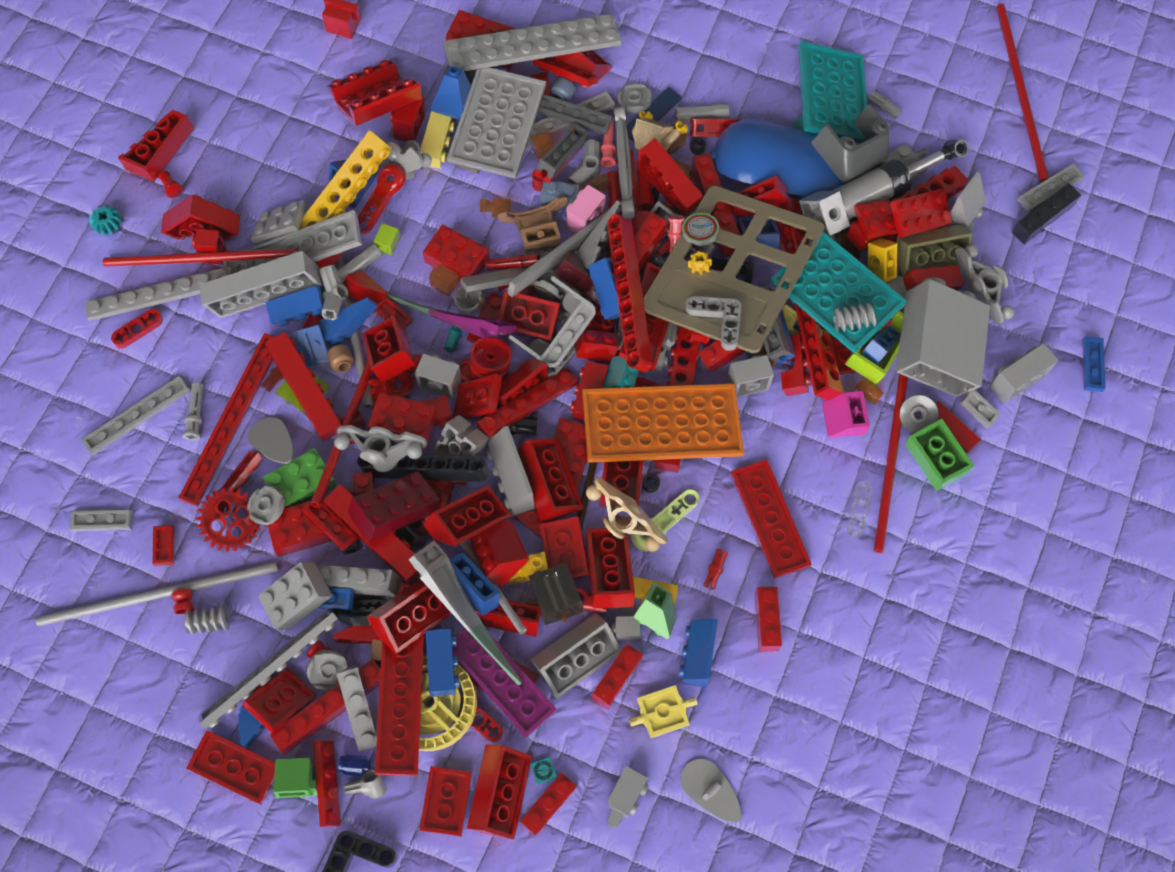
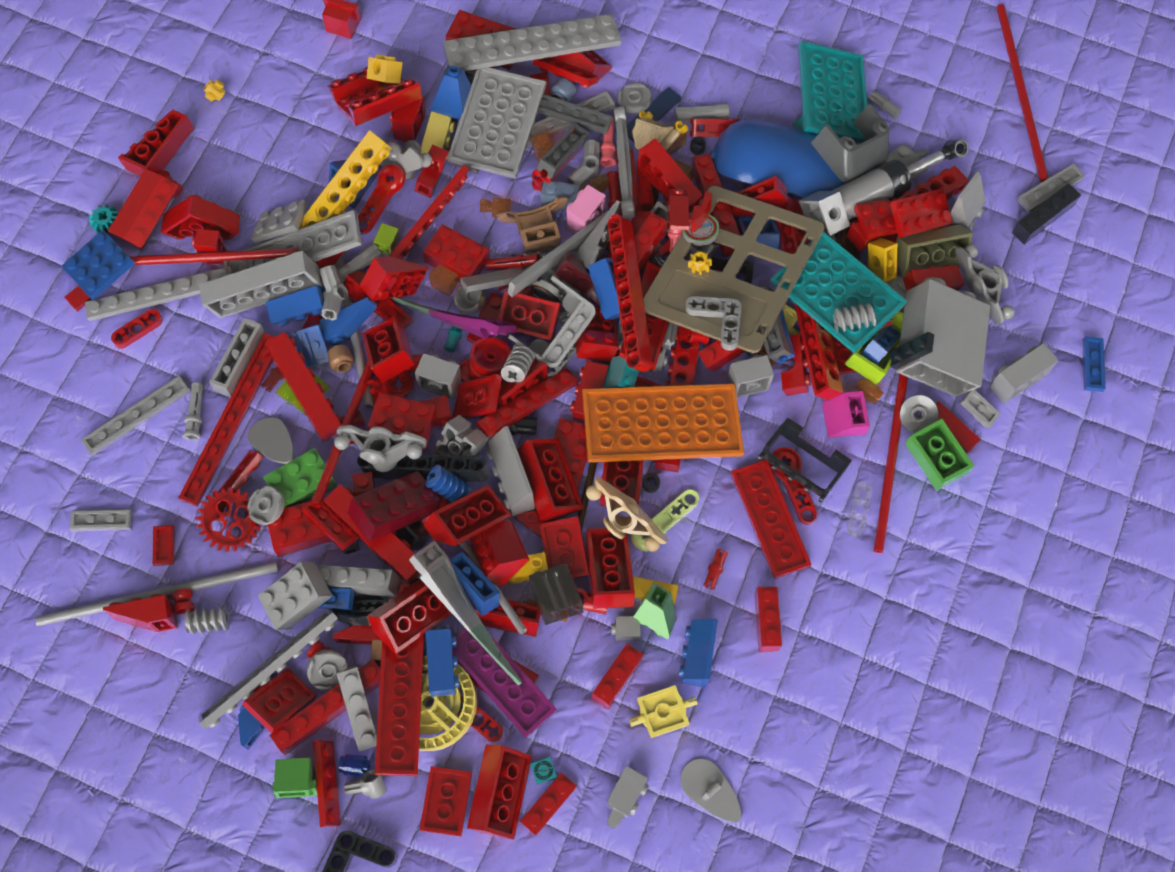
red plate [186,730,275,805] -> none
light grey slope [530,613,622,699] -> none
none -> blue plate [61,230,135,300]
none -> red tile [64,286,92,312]
none -> red slope [102,594,177,632]
none -> red slope [108,169,179,250]
none -> yellow gear [203,79,226,102]
none -> light grey brick [209,318,265,397]
none -> red slope [360,256,429,301]
none -> yellow brick [367,54,402,84]
none -> red plate [389,165,469,260]
none -> red brick [414,144,449,198]
none -> blue piece [425,464,470,503]
none -> light grey piece [501,343,535,382]
none -> red slope [667,188,689,230]
none -> red slope [689,192,712,232]
none -> black hinge [757,418,852,503]
none -> red beam [769,447,817,525]
none -> black plate [890,332,934,370]

